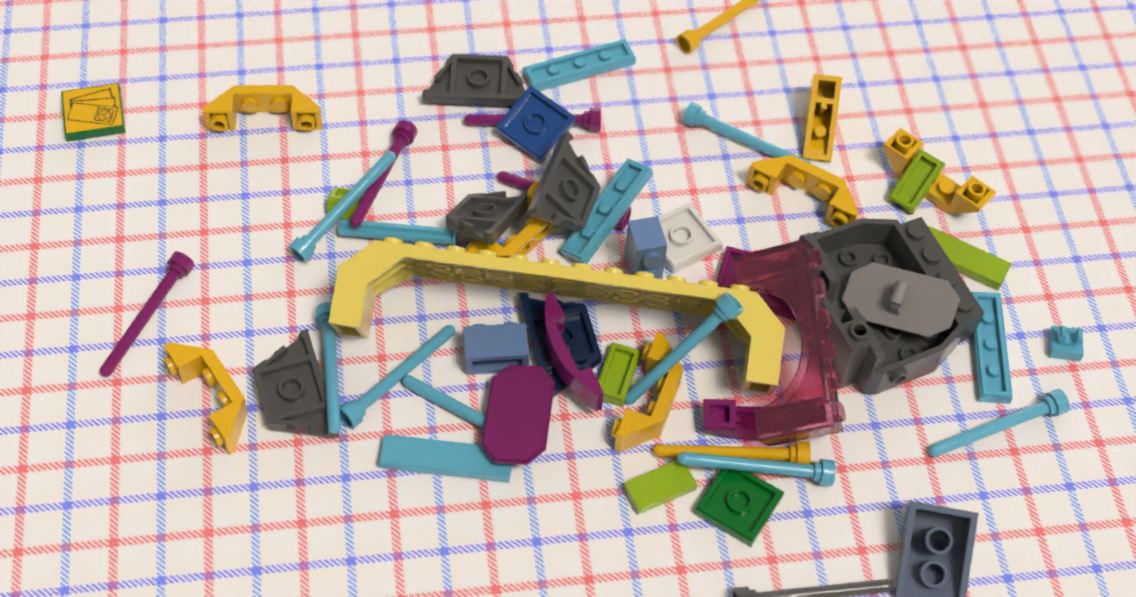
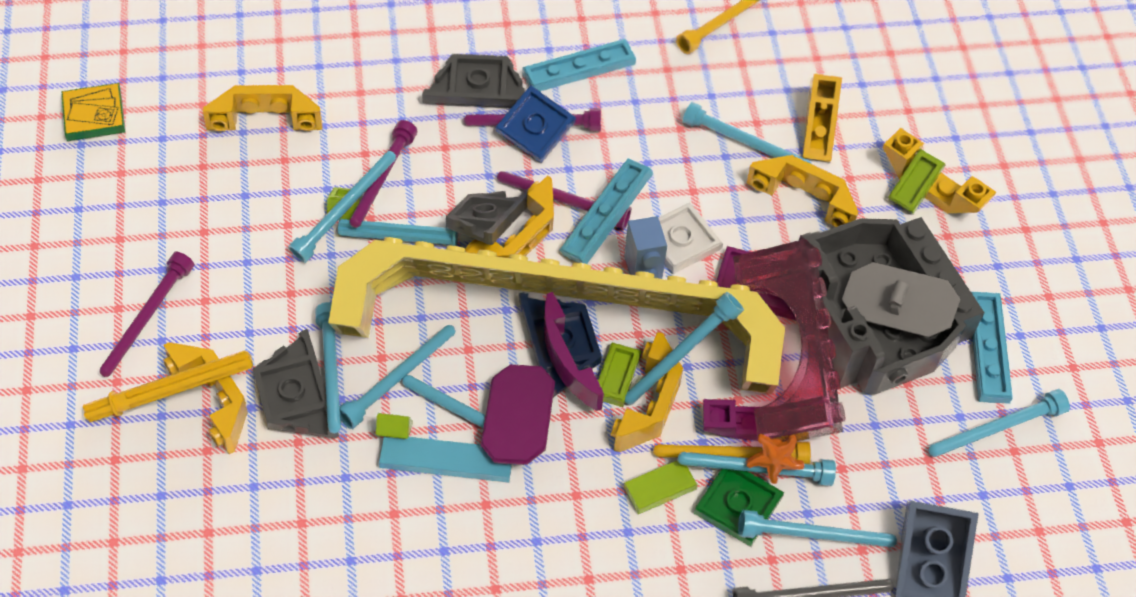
medium blue piece [463,322,529,375] -> none
dark grey wing [527,131,601,232] -> none
lime tile [928,226,1012,290] -> none
medium azure tile [1048,325,1084,362] -> none
none -> yellow axle [82,350,253,422]
none -> lime slope [376,413,413,439]
none -> medium azure piece [738,510,897,547]
none -> orange animal [746,434,805,484]

